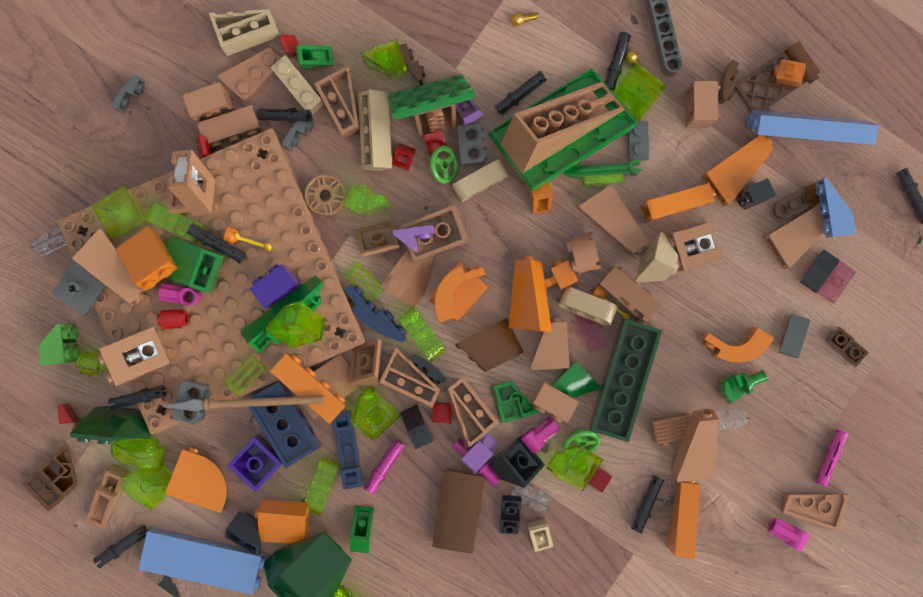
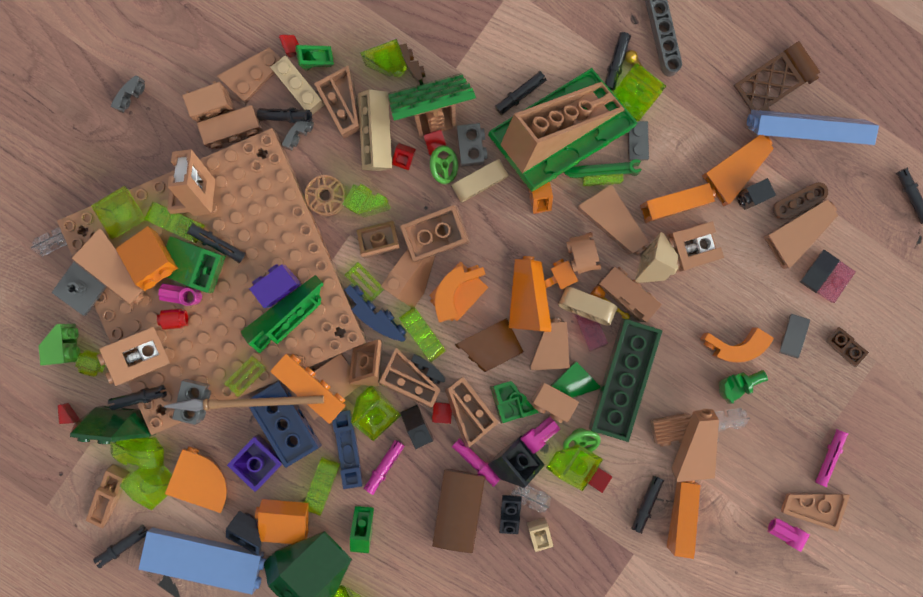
reddish brown slope [22,444,78,512] -> none
red slope [195,135,212,159] -> none
tan wedge [209,9,280,56] -> none
hinge [223,226,272,251] -> none
clear neon green slope [266,301,326,348] -> none
medium lavender slope [393,225,435,252] -> none
medium lavender slope [456,99,483,125] -> none
medium lavender slope [461,432,500,473] -> none
piece [510,12,539,27] -> none
nougat container [686,81,721,128] -> none
reddish brown slope [718,60,739,104] -> none
orange brick [774,59,806,87] -> none
medium blue slope [816,178,856,238] -> none

